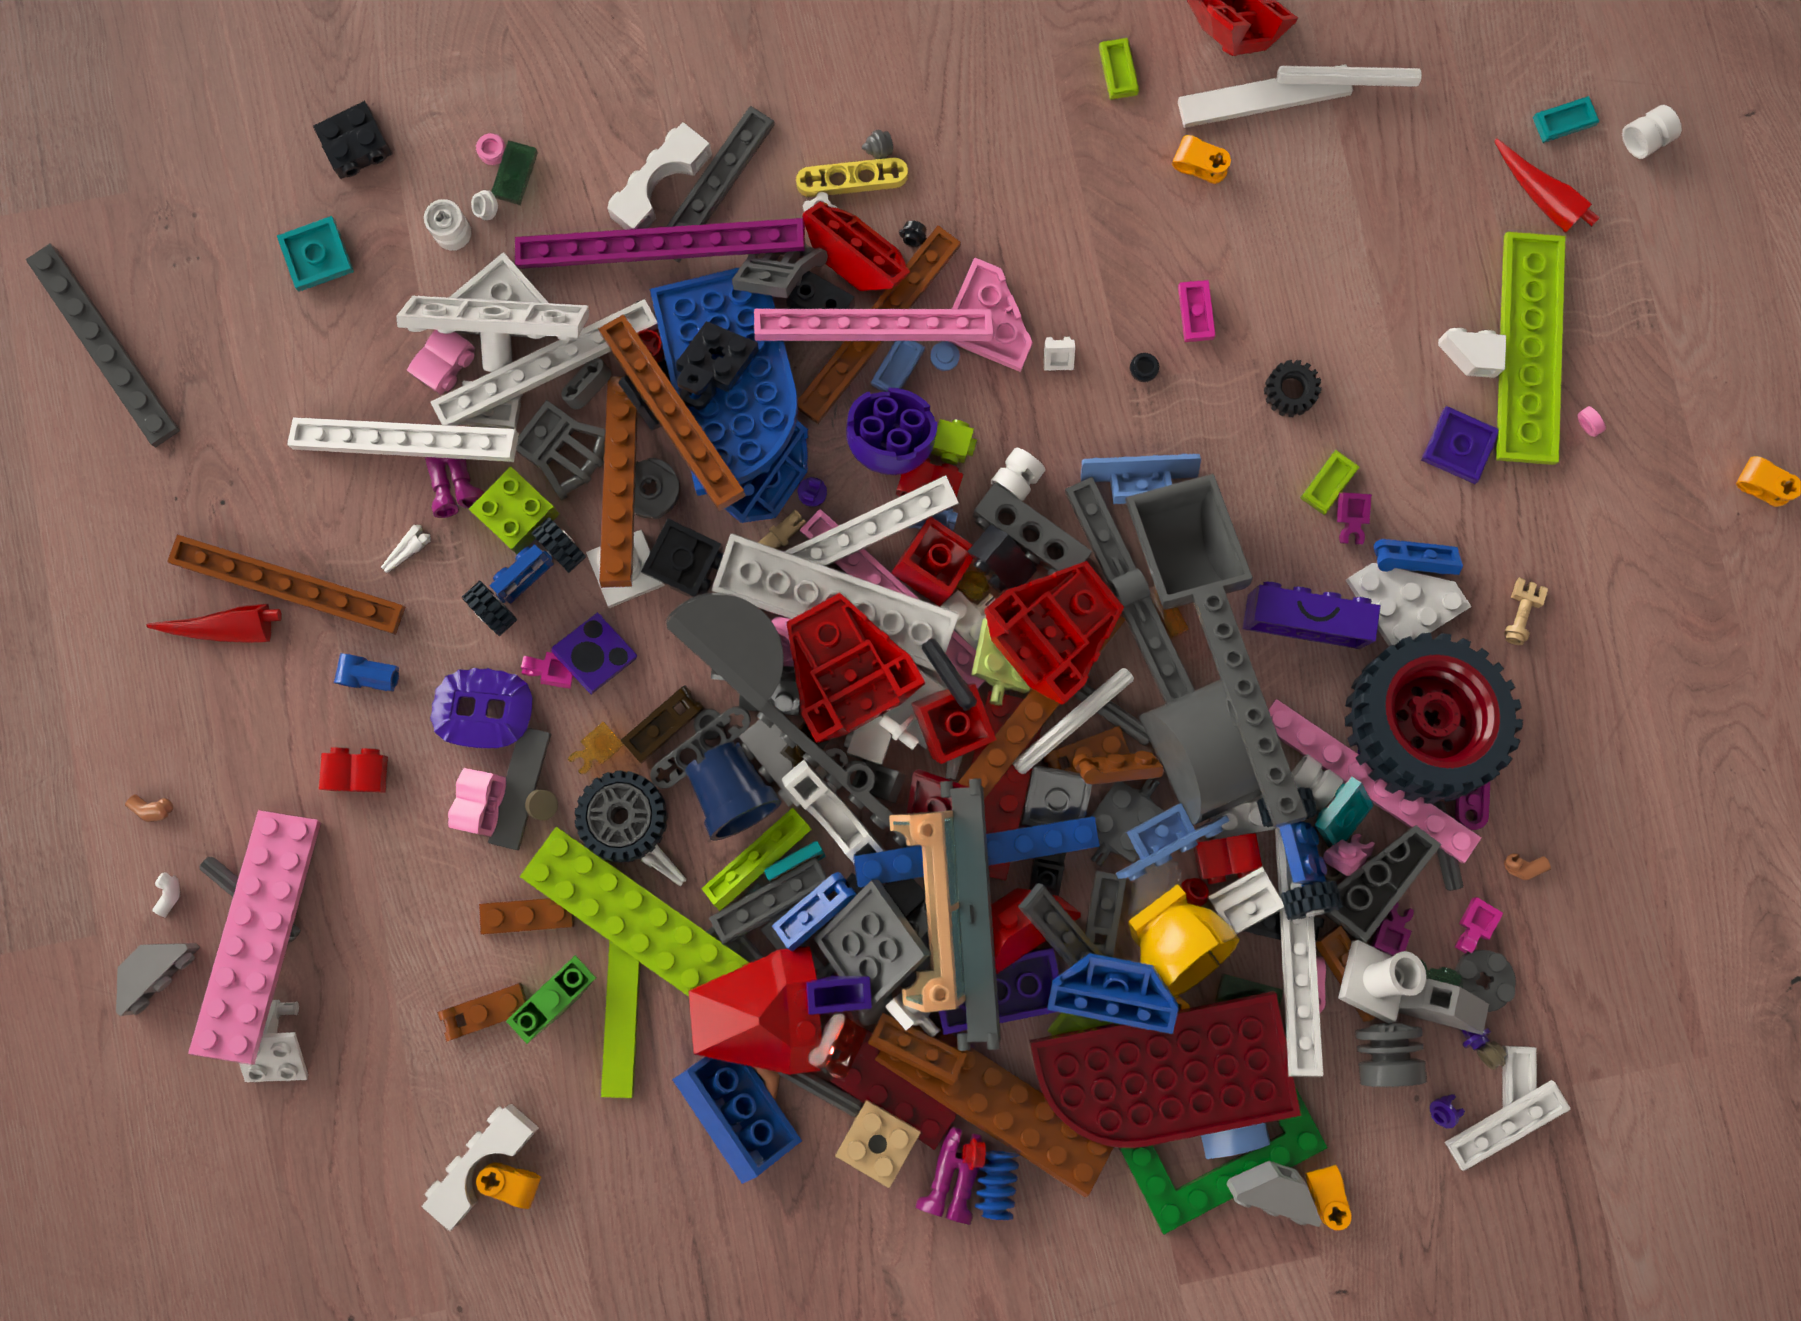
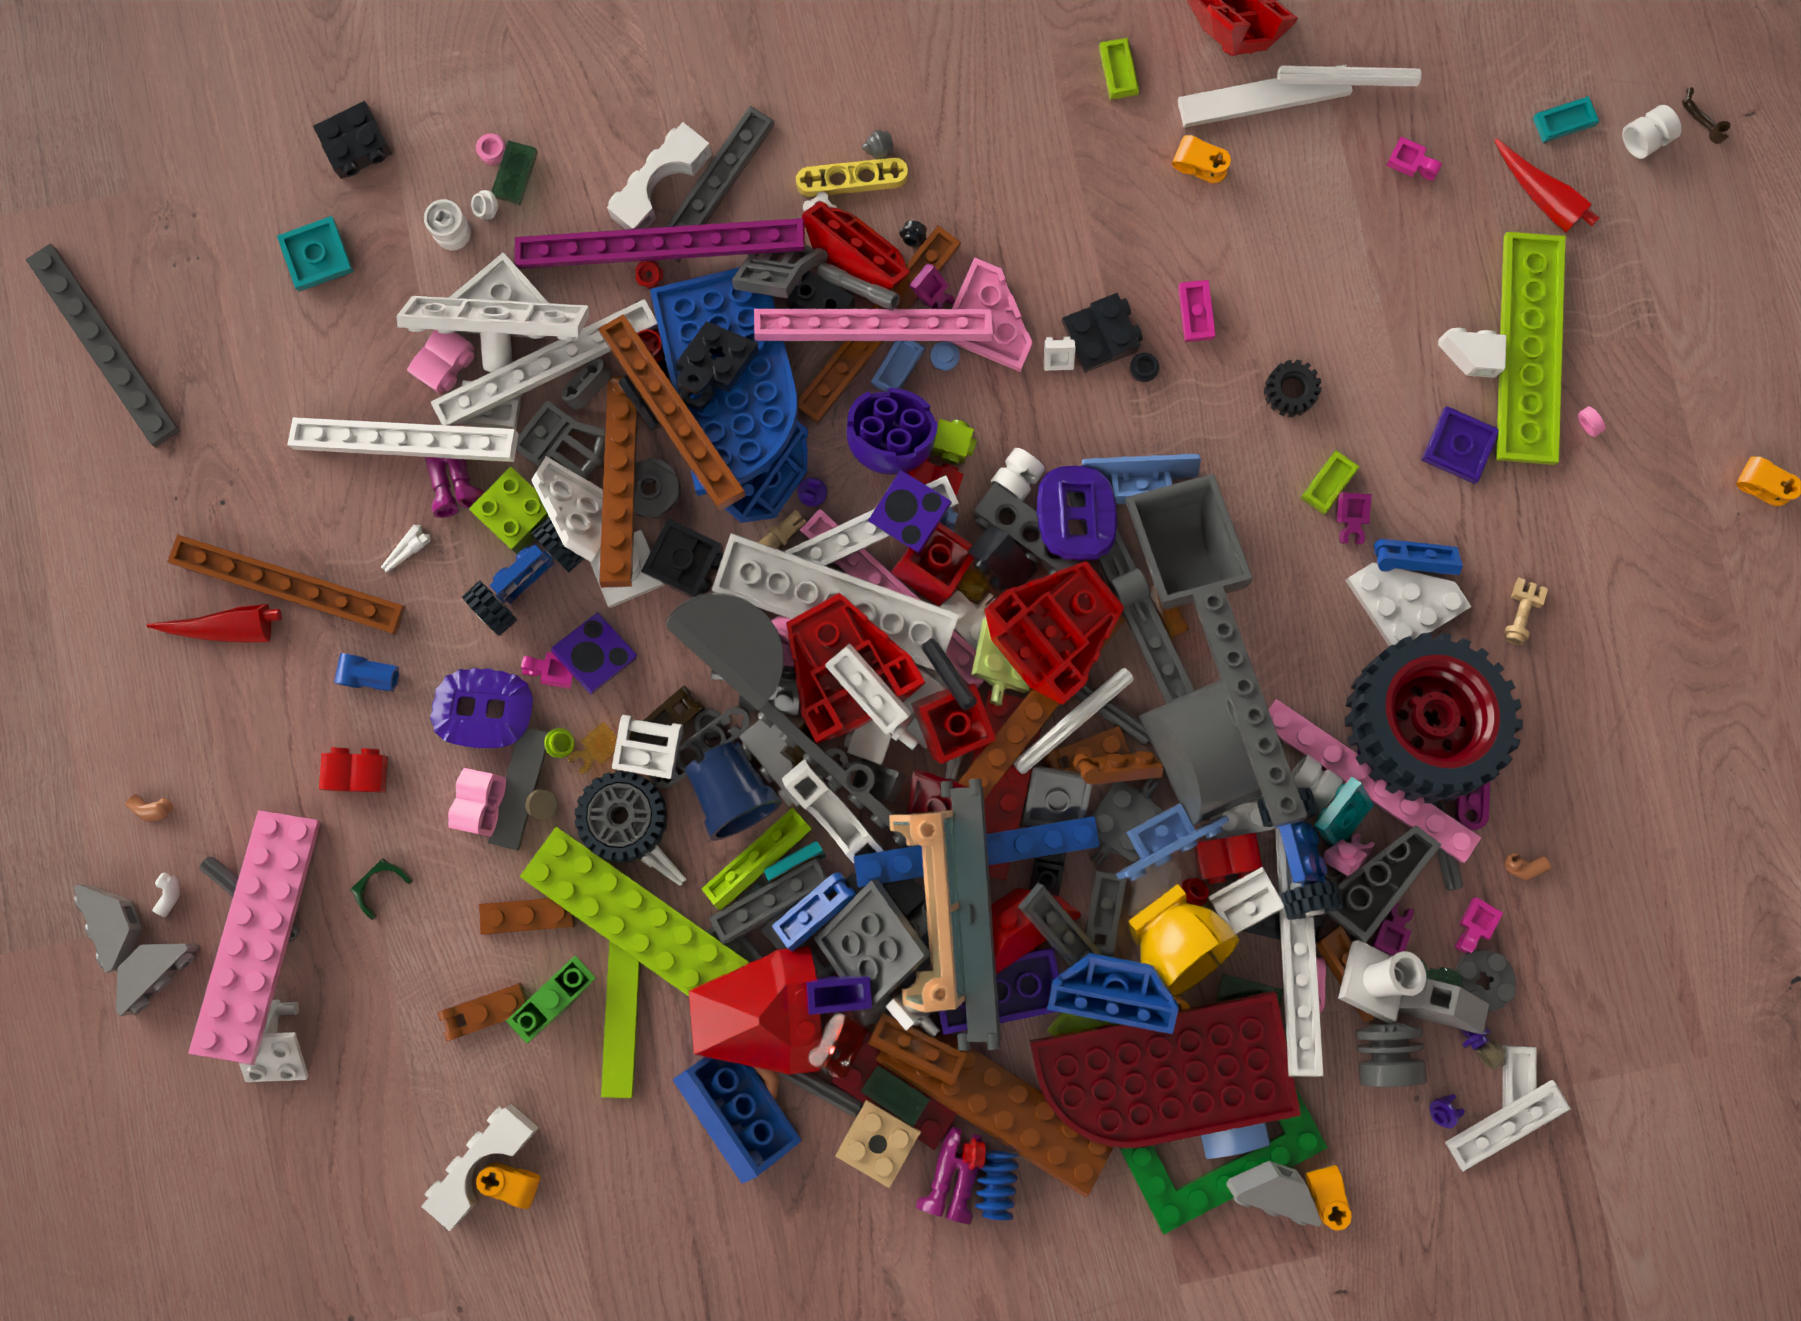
dark purple brick [1243,582,1381,649] -> none
none -> light grey slope [73,885,142,973]
none -> dark green cap [350,858,413,920]
none -> white plate [531,456,603,562]
none -> lime plate [544,728,575,758]
none -> white plate [612,715,683,779]
none -> red plate [635,260,664,289]
none -> dark grey piece [817,262,900,311]
none -> white plate [825,643,911,735]
none -> clear green plate [860,1064,930,1126]
none -> dark purple tile [868,470,952,554]
none -> magenta plate [909,264,955,309]
none -> dark purple piece [1036,465,1117,561]
none -> black plate [1062,292,1143,373]
none -> dark pink plate [1386,136,1442,181]
none -> dark brown piece [1682,87,1731,144]

